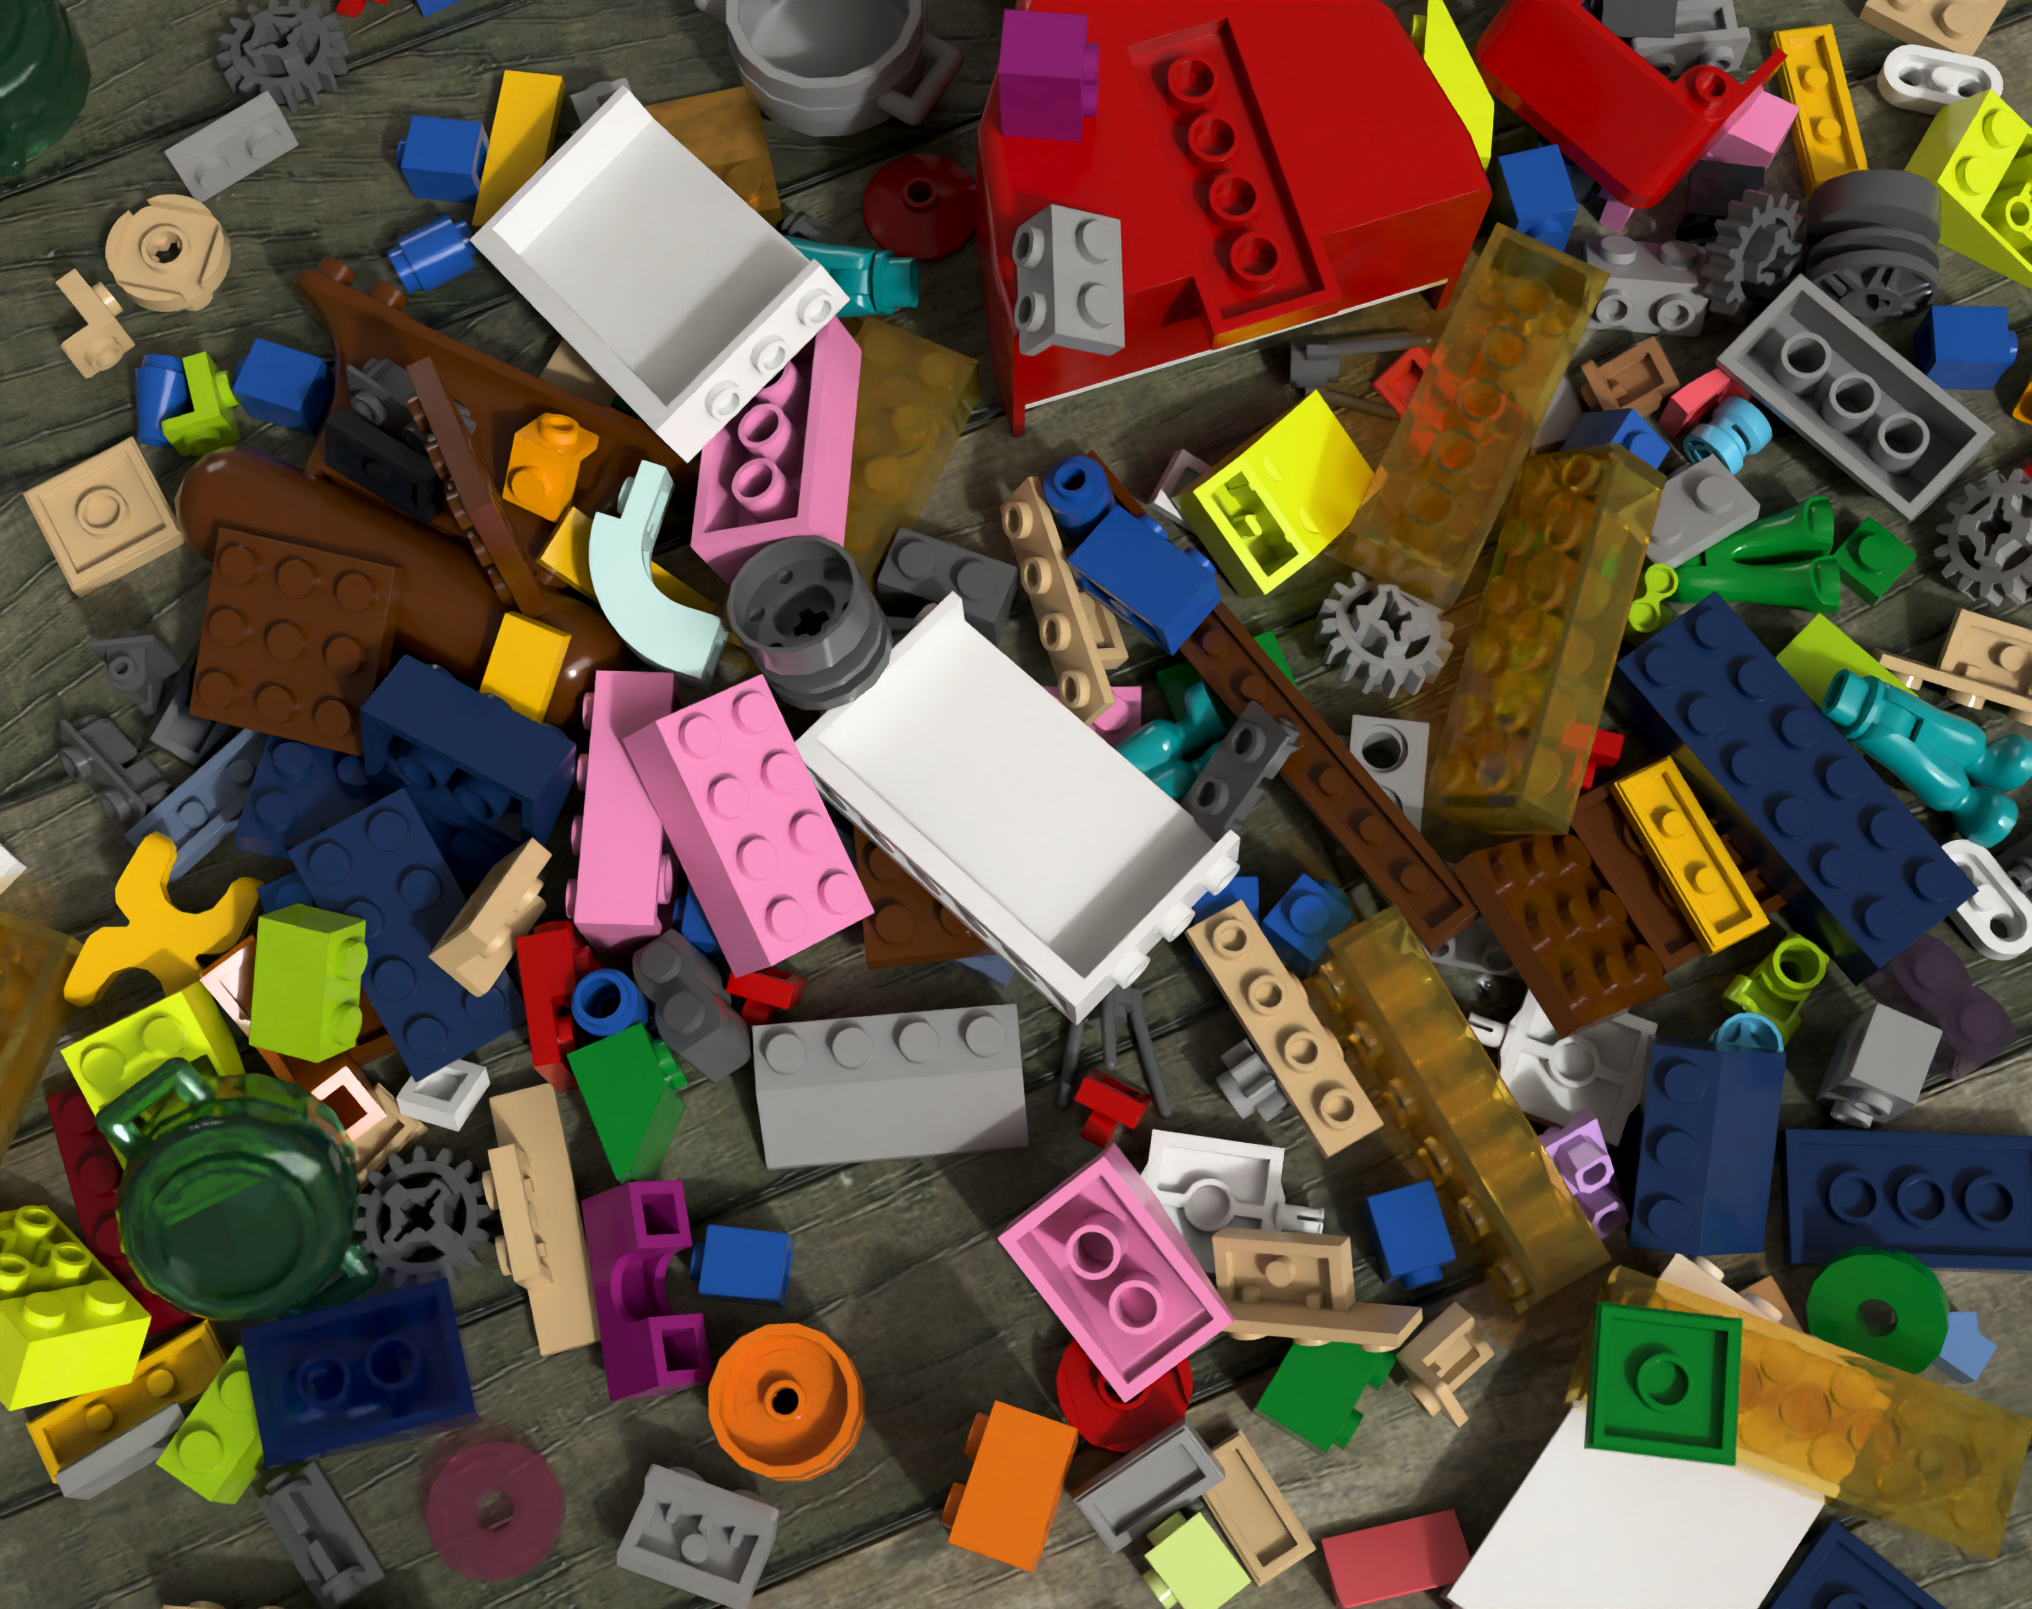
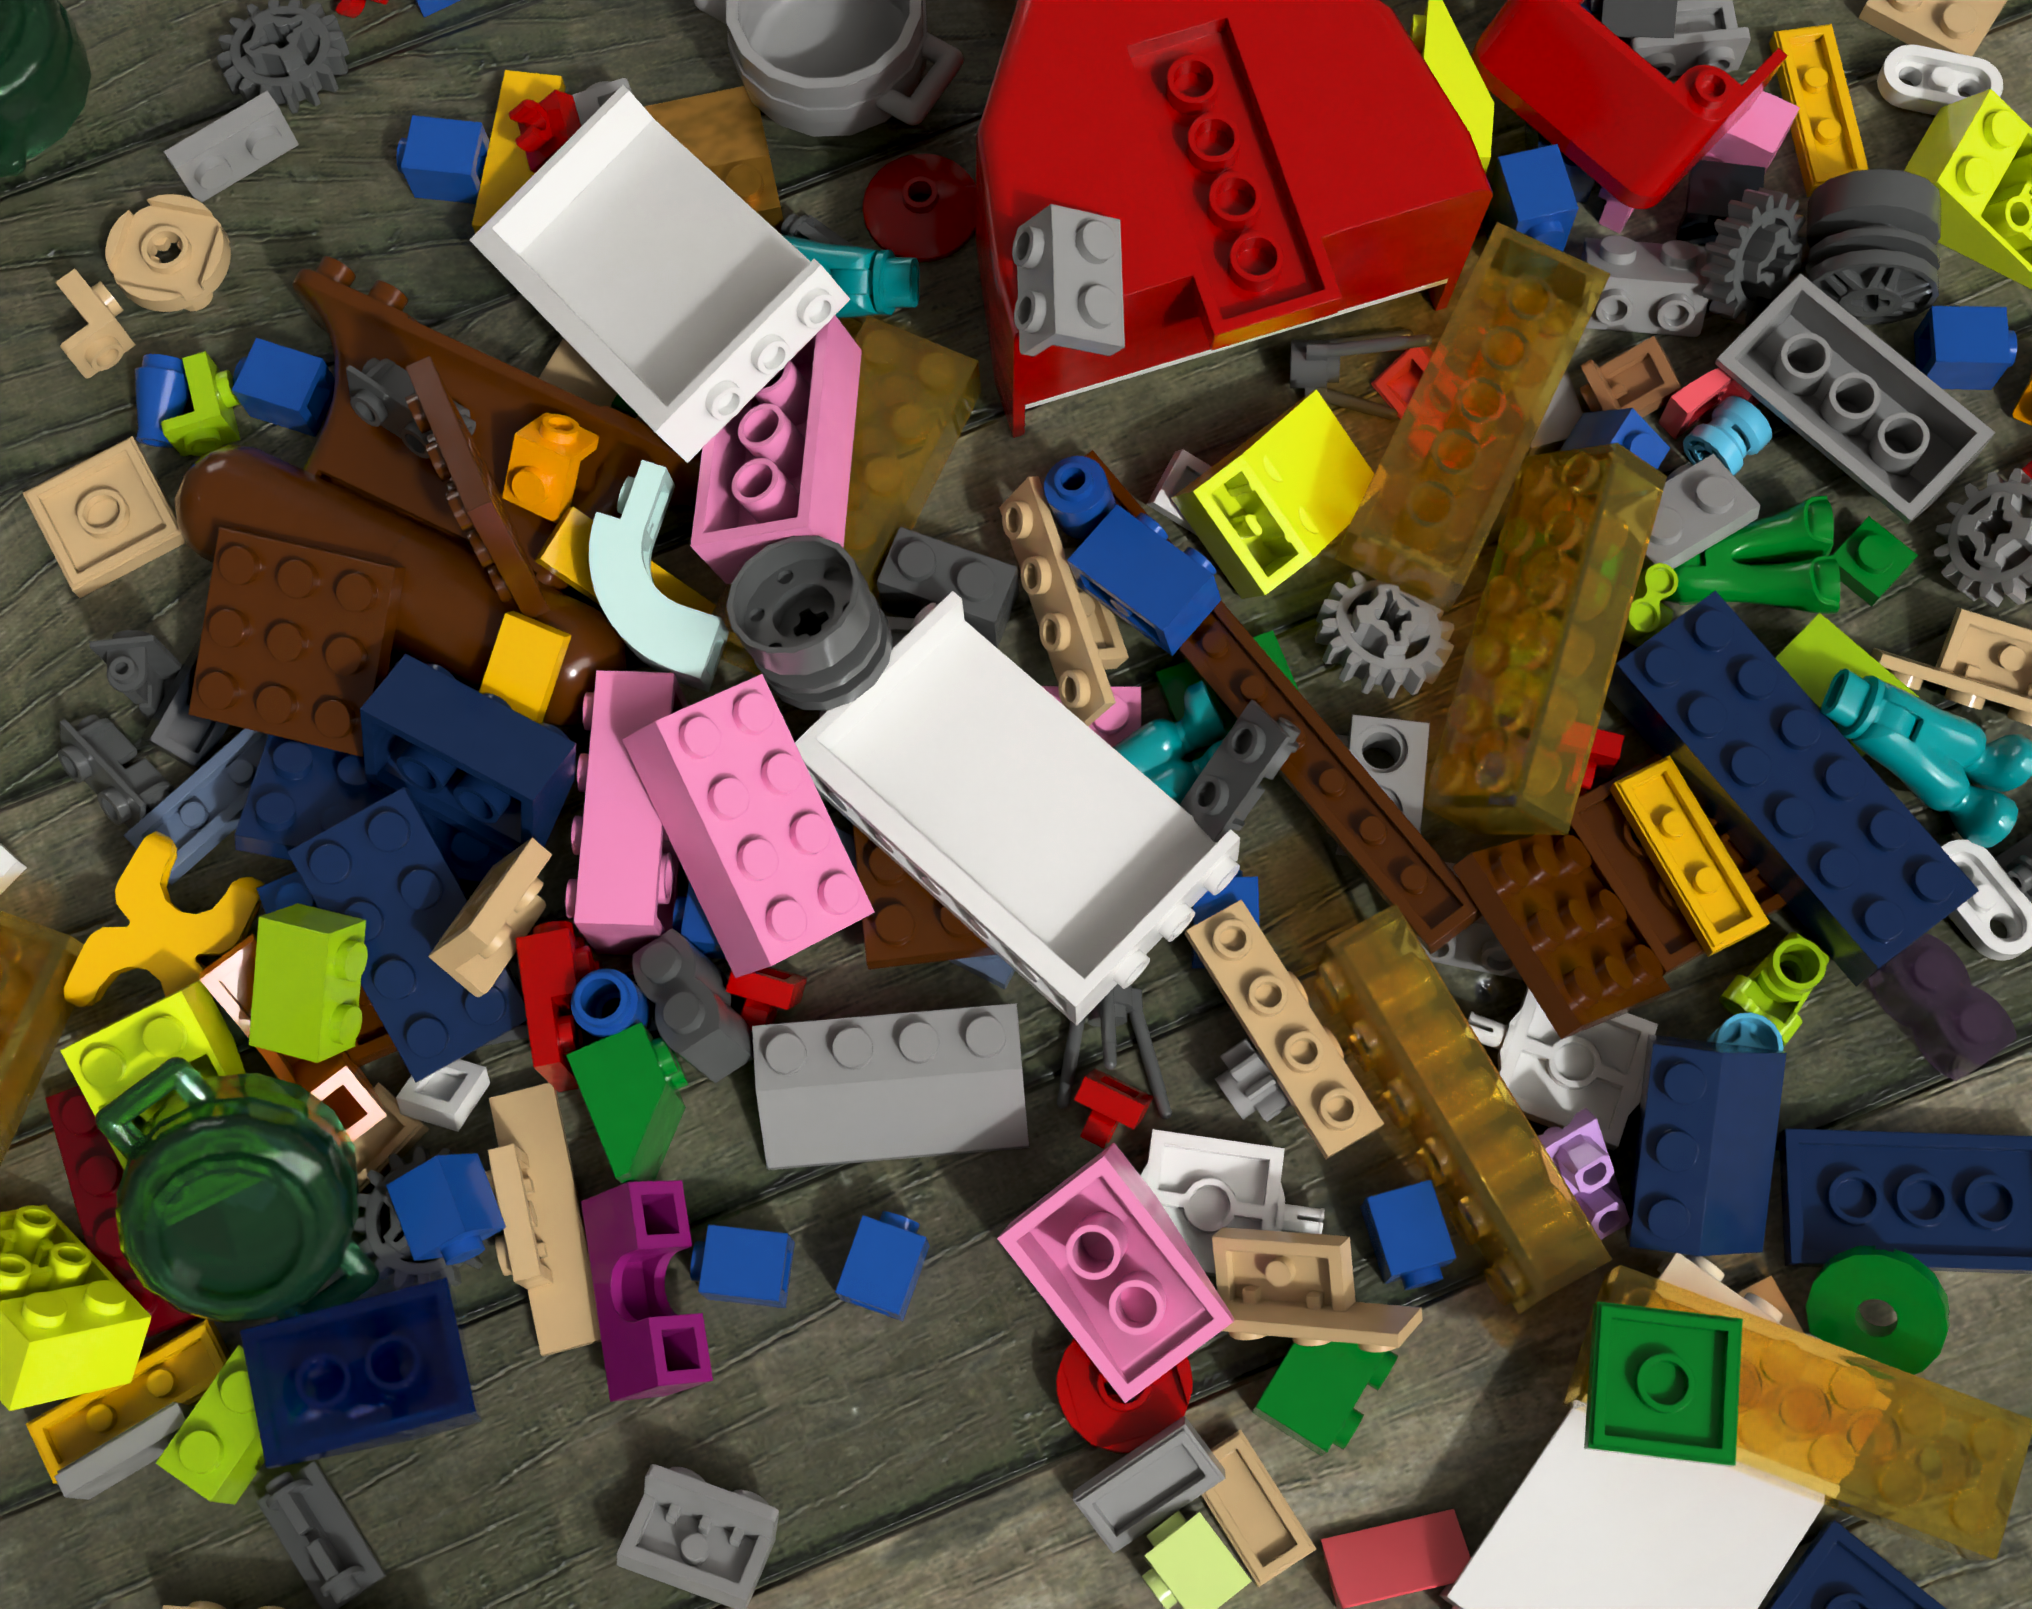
black plate [325,407,443,525] -> none
blue brick [386,213,480,294] -> none
clear pink tile [426,1441,566,1582] -> none
orange wheel [708,1323,866,1482] -> none
orange brick [940,1400,1078,1575] -> none
magenta brick [998,9,1100,142] -> none
blue brick [1260,873,1355,980] -> none
tan bracket [1395,1302,1495,1429] -> none
light grey brick [1814,1003,1943,1130] -> none
medium blue piece [1932,1311,1997,1385] -> none
none -> blue brick [386,1153,506,1265]
none -> red tile [508,89,581,173]
none -> blue brick [835,1211,930,1322]

